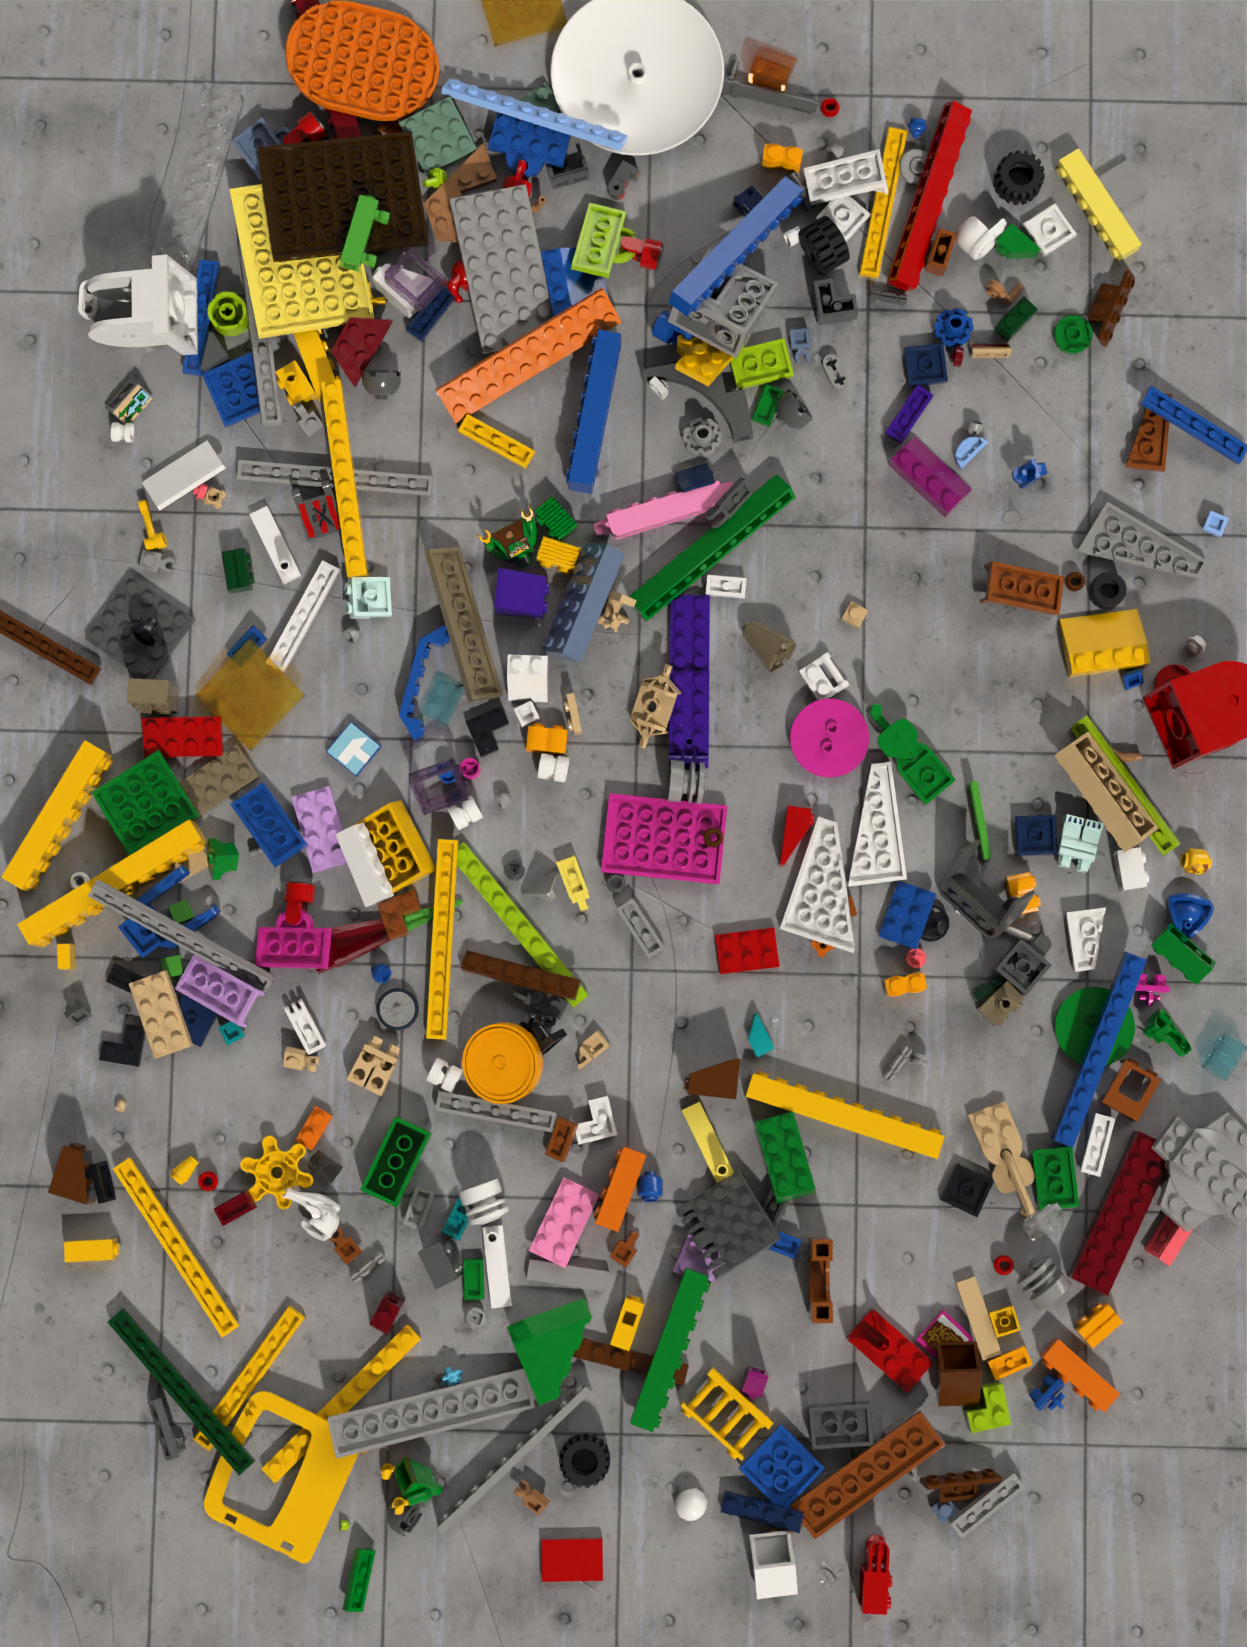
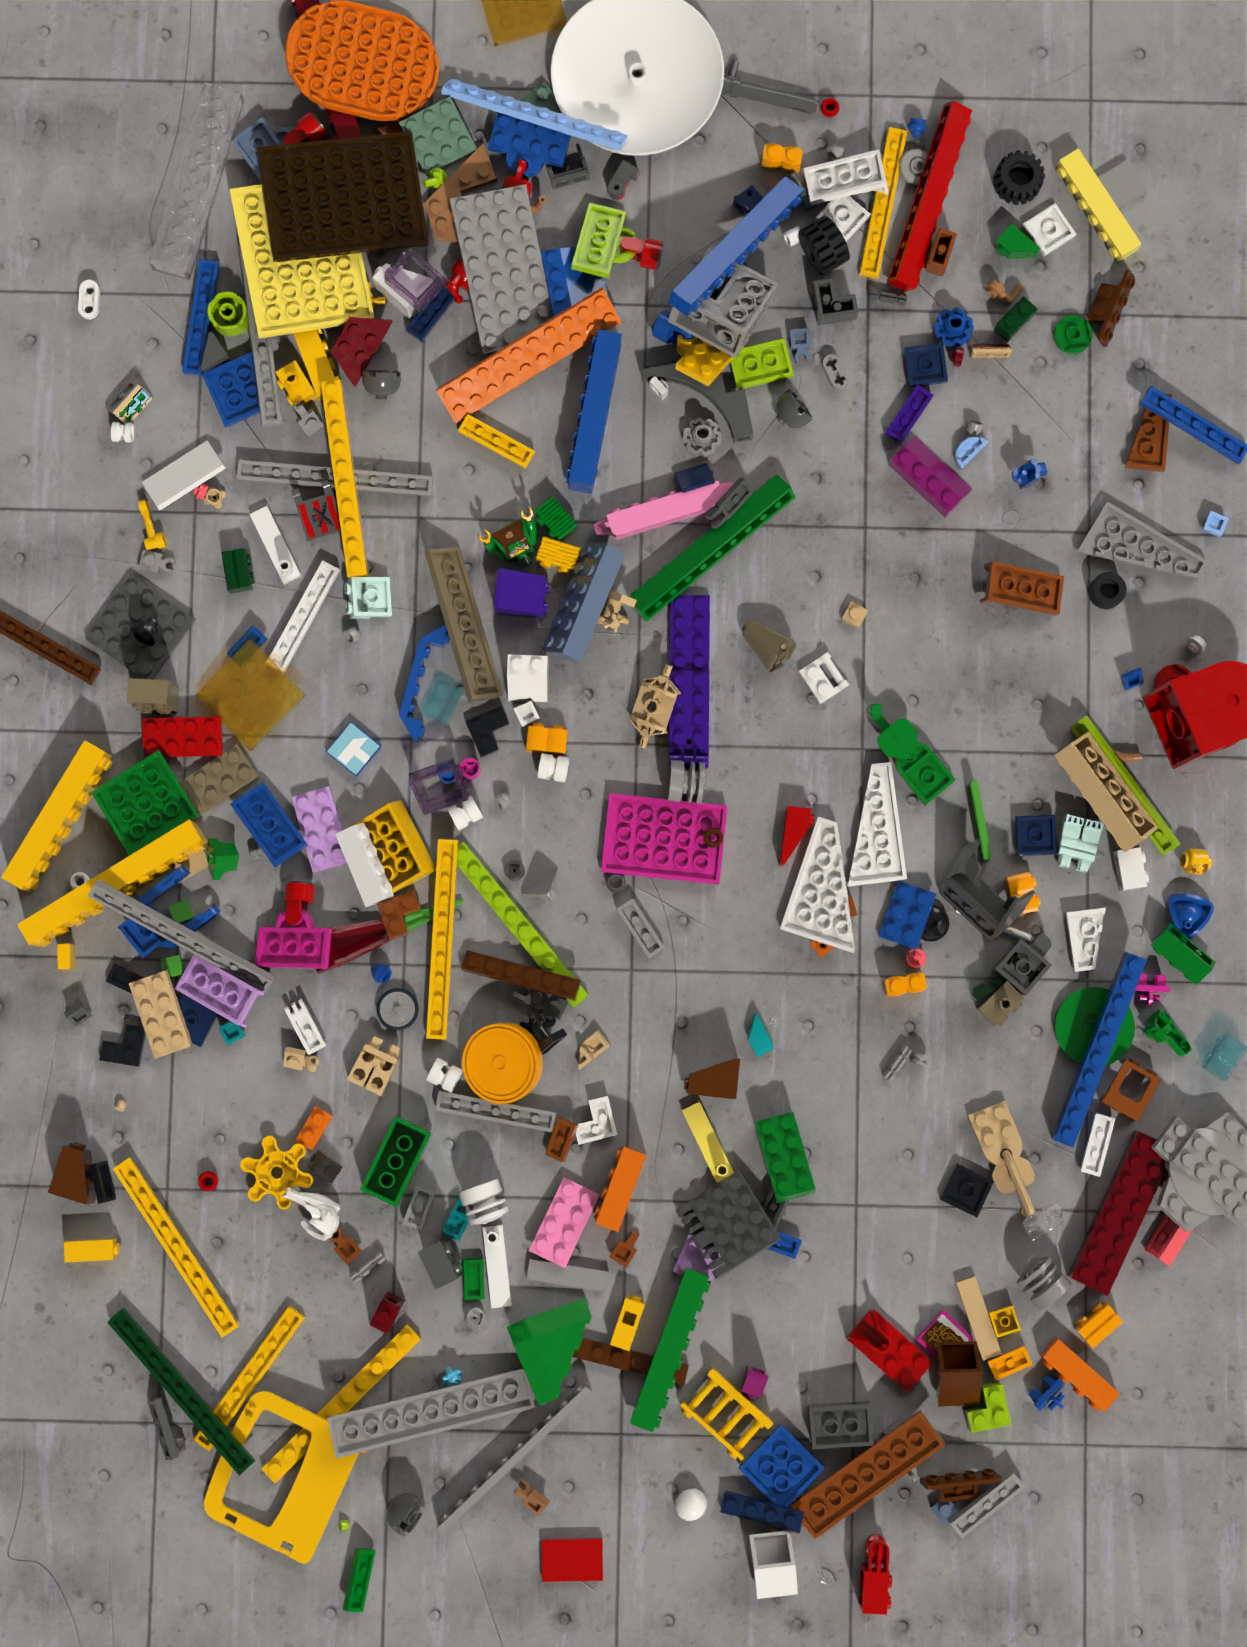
white piece [88,254,198,356] -> none
yellow cone [170,1156,199,1186] -> none
dark red tile [214,1190,257,1226] -> none
bright green brick [340,195,390,272] -> none
green torso [381,1456,442,1515] -> none
light yellow hinge [556,855,589,912] -> none
black tyre [559,1432,610,1488] -> none
tan plate [563,693,582,735] -> none
blue head [637,1171,663,1202] -> none
white plate [706,575,747,599] -> none
red plate [715,927,780,974] -> none
yellow brick [745,1071,945,1159] -> none
clear orange slope [748,46,797,91] -> none
green tile [751,384,784,427] -> none
dark pink plate [790,699,869,778] -> none
dark orange arch [809,1237,833,1323] -> none
white piece [956,216,1007,260] -> none
red plate [993,1255,1014,1275] -> none
green plate [1031,1146,1079,1211] -> none
yellow slope [1059,609,1150,677] -> none
reddish brown plate [1065,572,1085,592] -> none

